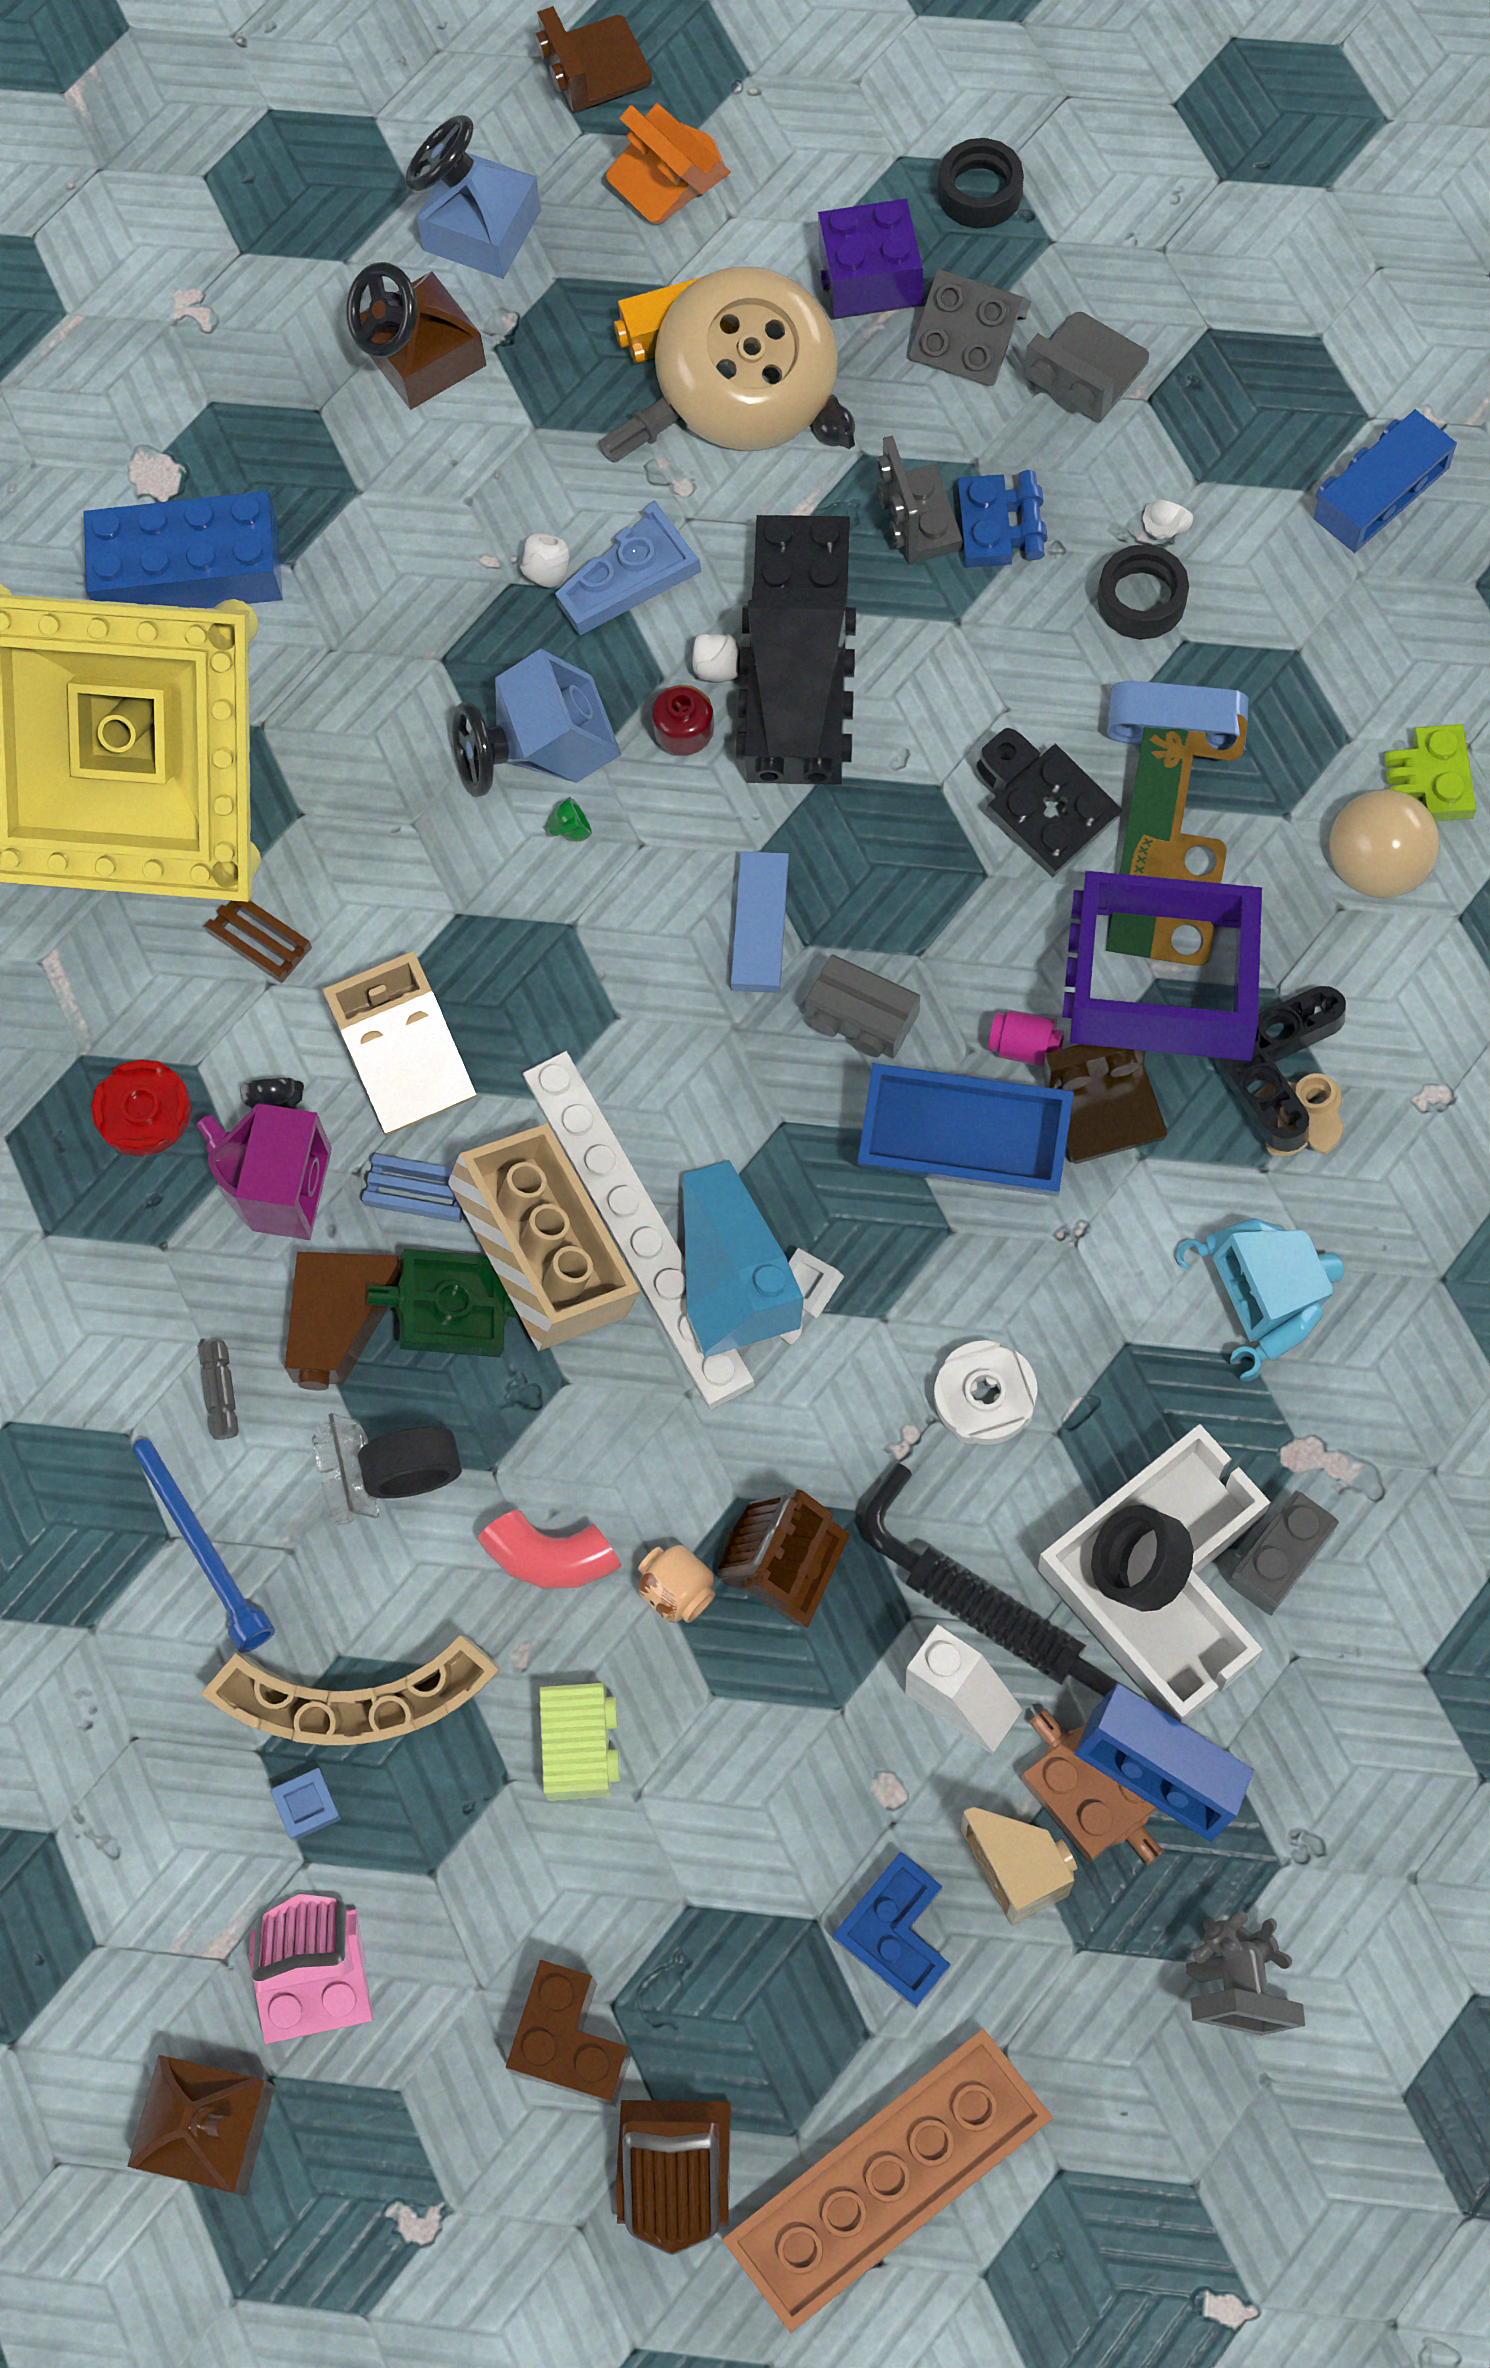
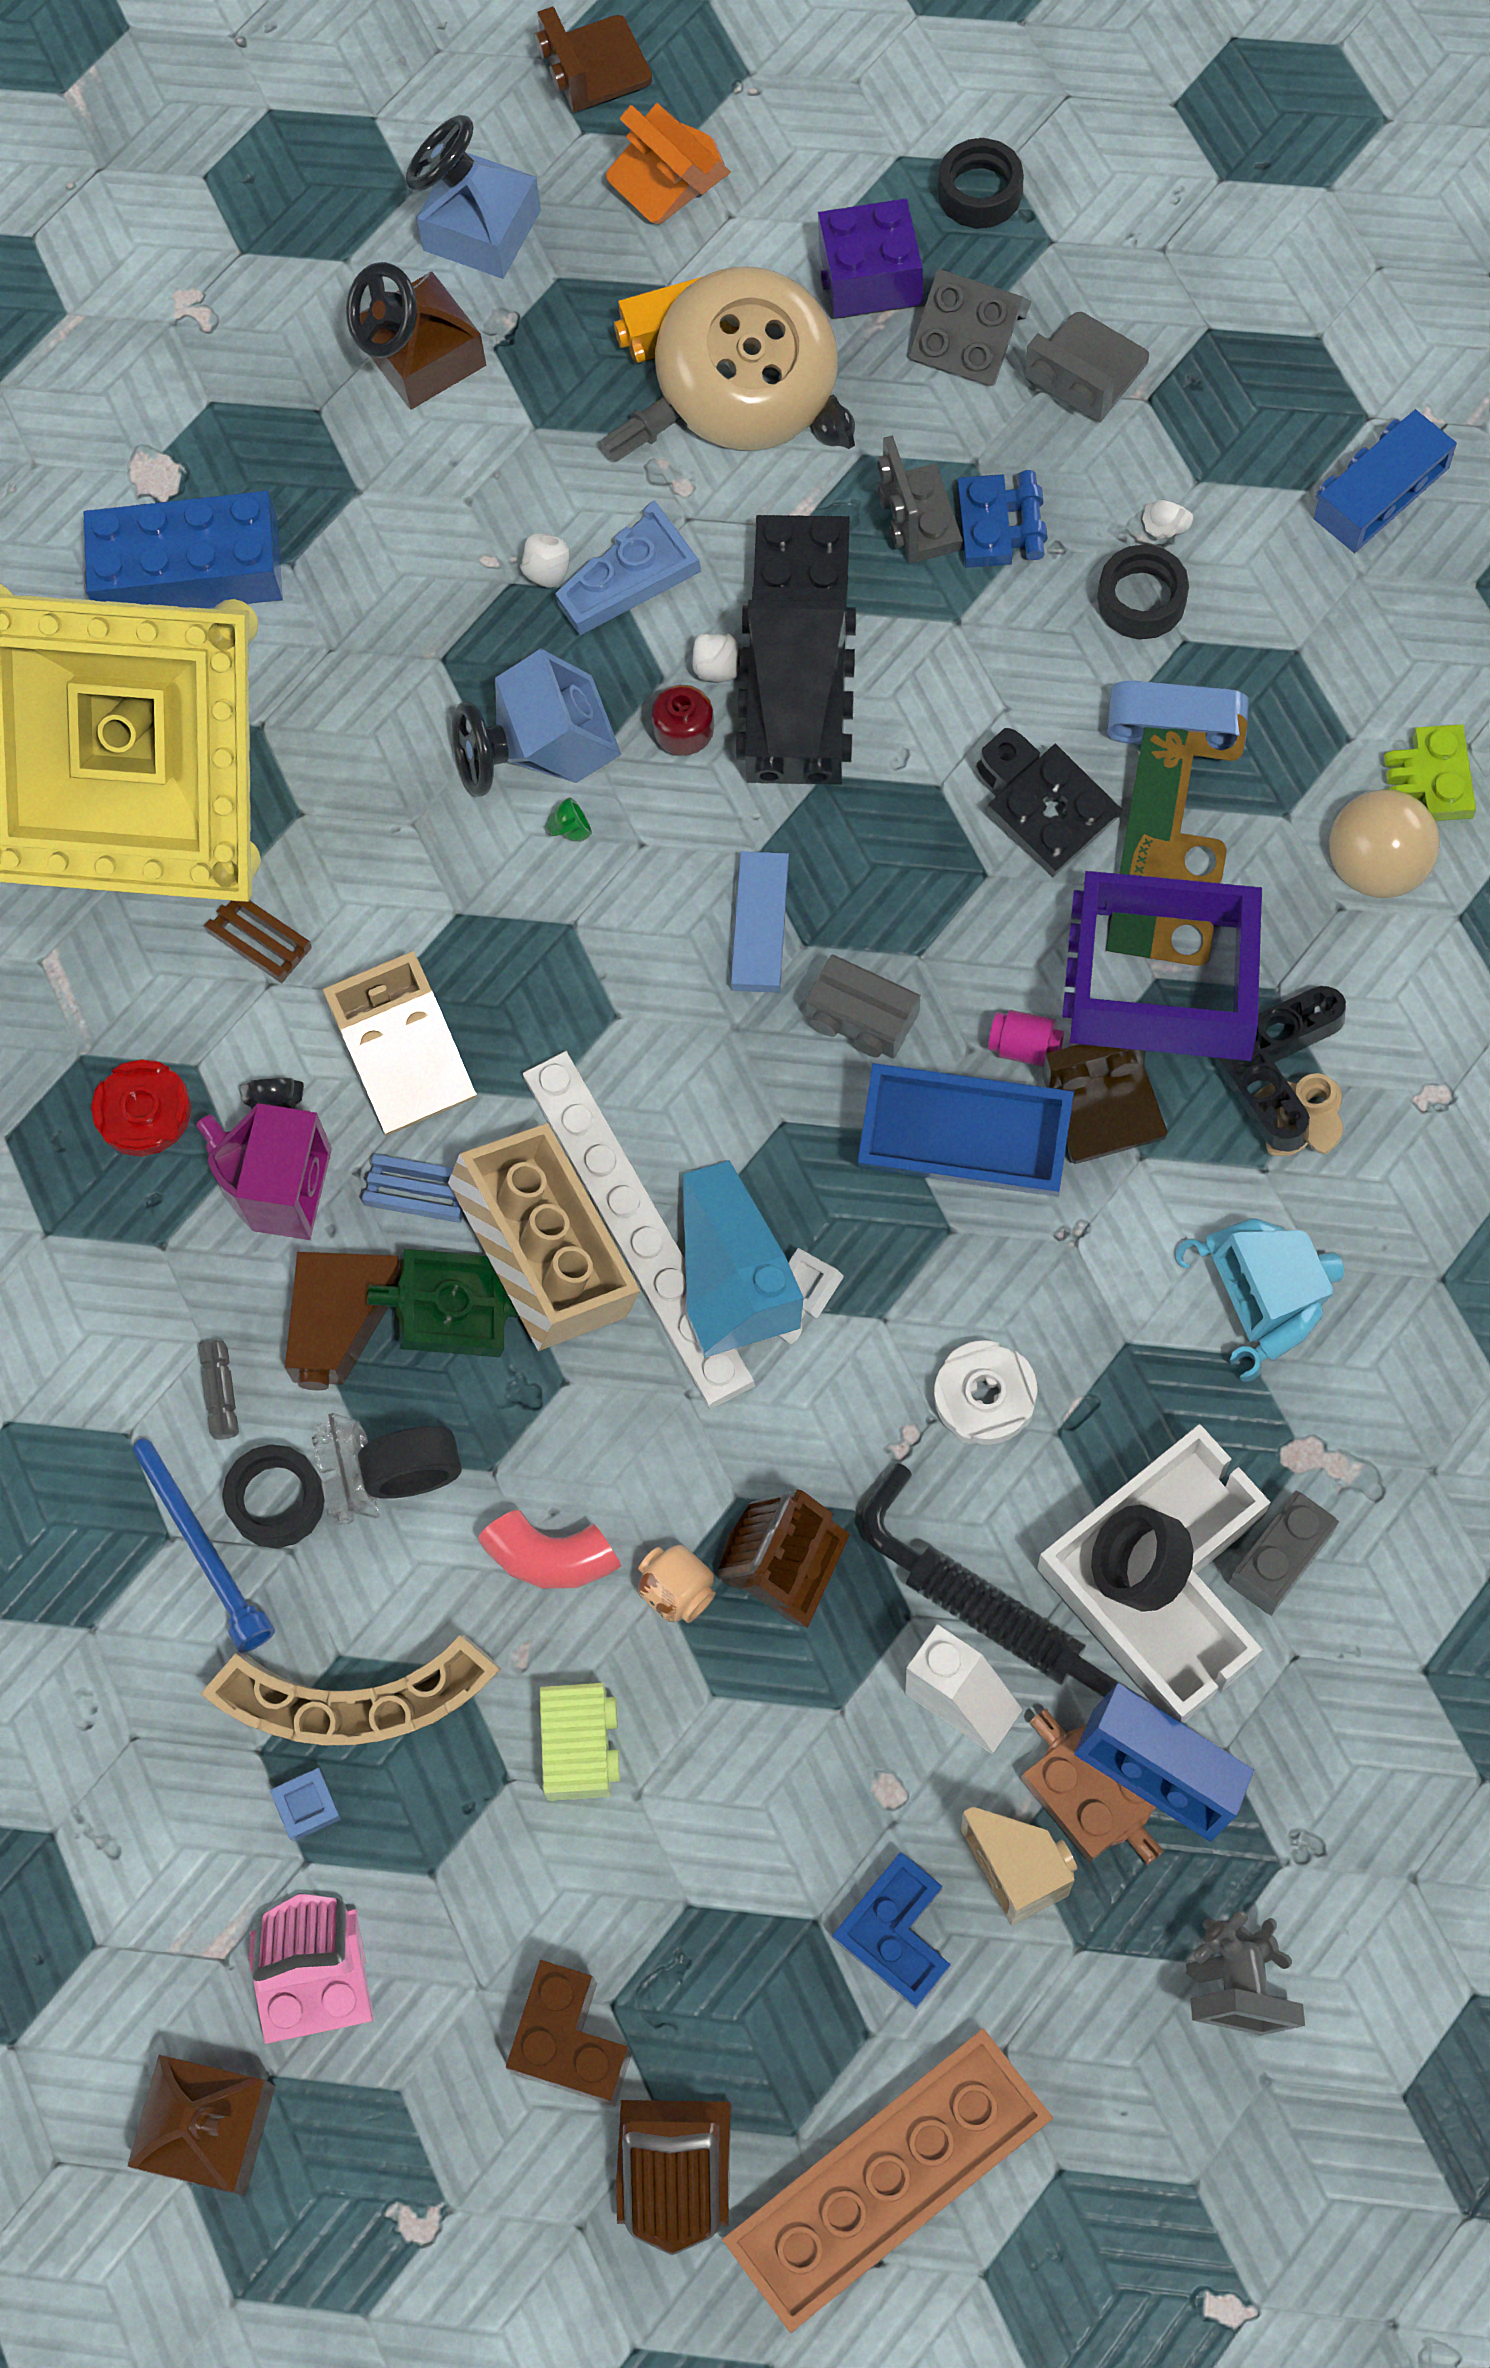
none -> black tyre [222,1444,326,1549]

